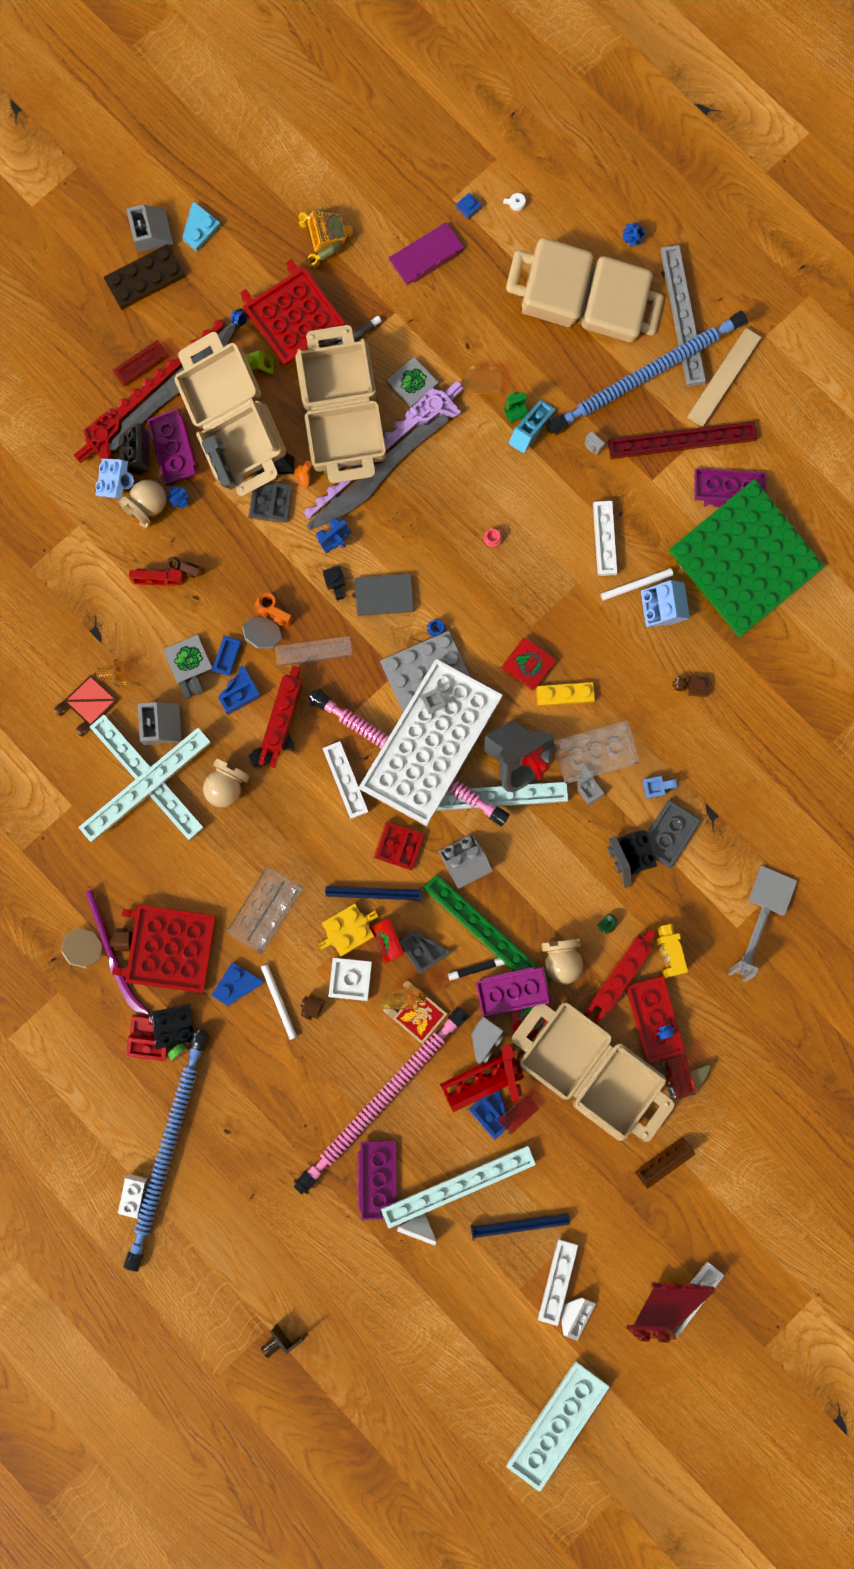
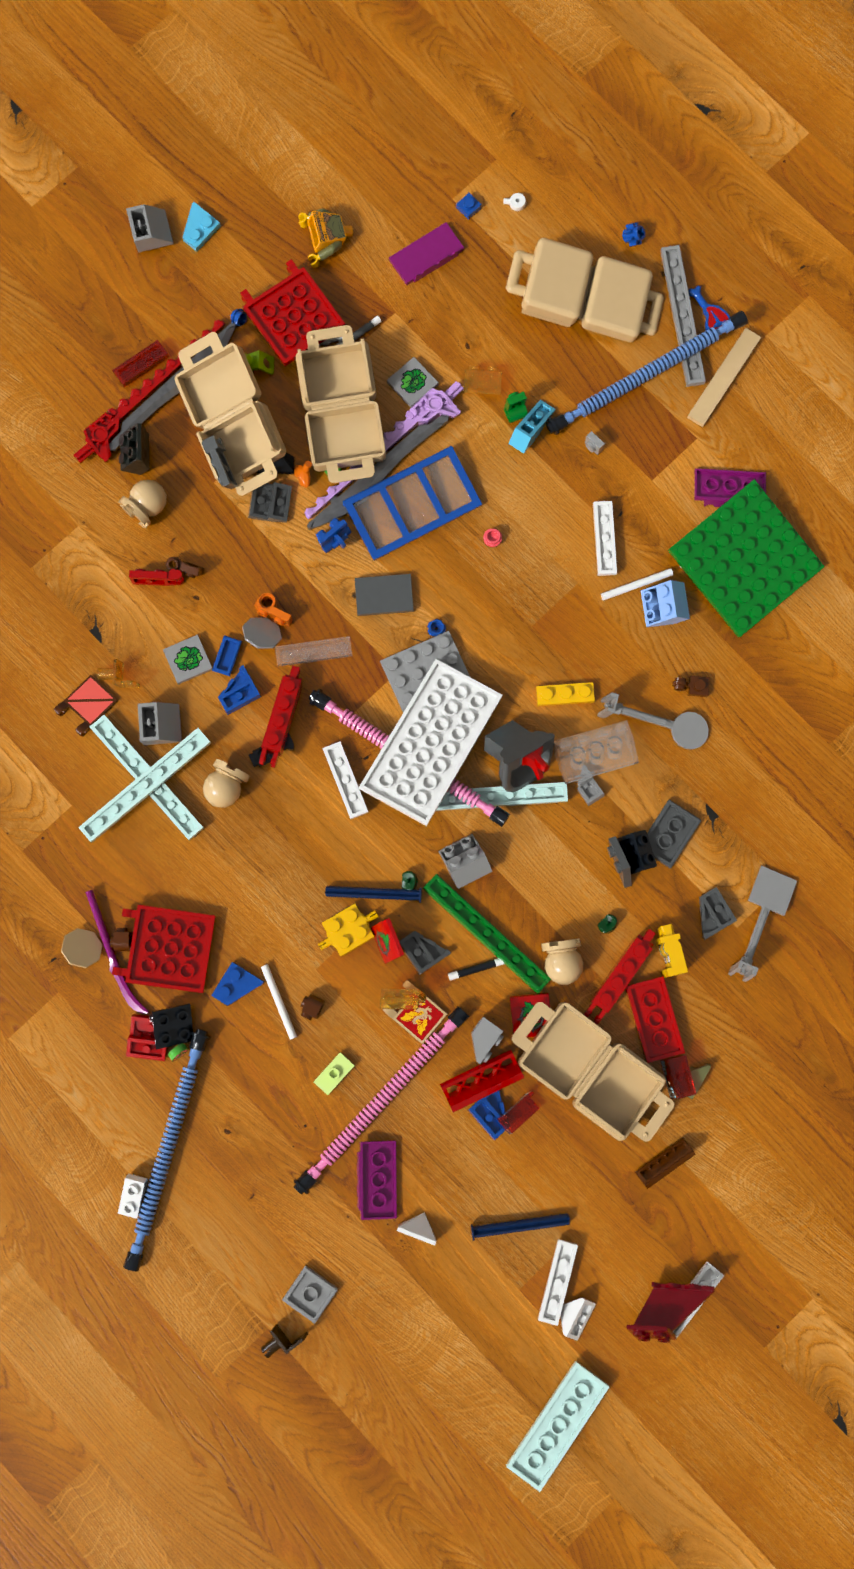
light blue plate [95,459,134,499] -> none
dark brown plate [103,244,185,310] -> none
magenta piece [147,409,198,486] -> none
blue gear [167,485,190,509] -> none
dark grey wheel [179,675,204,700] -> none
clear slope [226,867,303,954] -> none
black plate [322,566,346,601] -> none
white plate [328,958,372,1001] -> none
red slope [373,822,424,871] -> none
light aqua plate [381,1145,536,1229] -> none
light grey plate [420,688,446,715] -> none
magenta piece [476,967,552,1017] -> none
red slope [501,638,556,691] -> none
red hinge [501,1045,522,1102] -> none
dark red tile [608,421,757,459] -> none
medium blue plate [642,776,678,799] -> none
blue plate [657,1024,676,1040] -> none
none -> light grey tile [282,1265,338,1324]
none -> yellowish green plate [314,1052,355,1095]
none -> door [342,446,482,561]
none -> dark green piece [402,871,418,890]
none -> light grey piece [597,692,709,750]
none -> blue piece [688,286,730,330]
none -> dark grey wing [699,887,737,940]

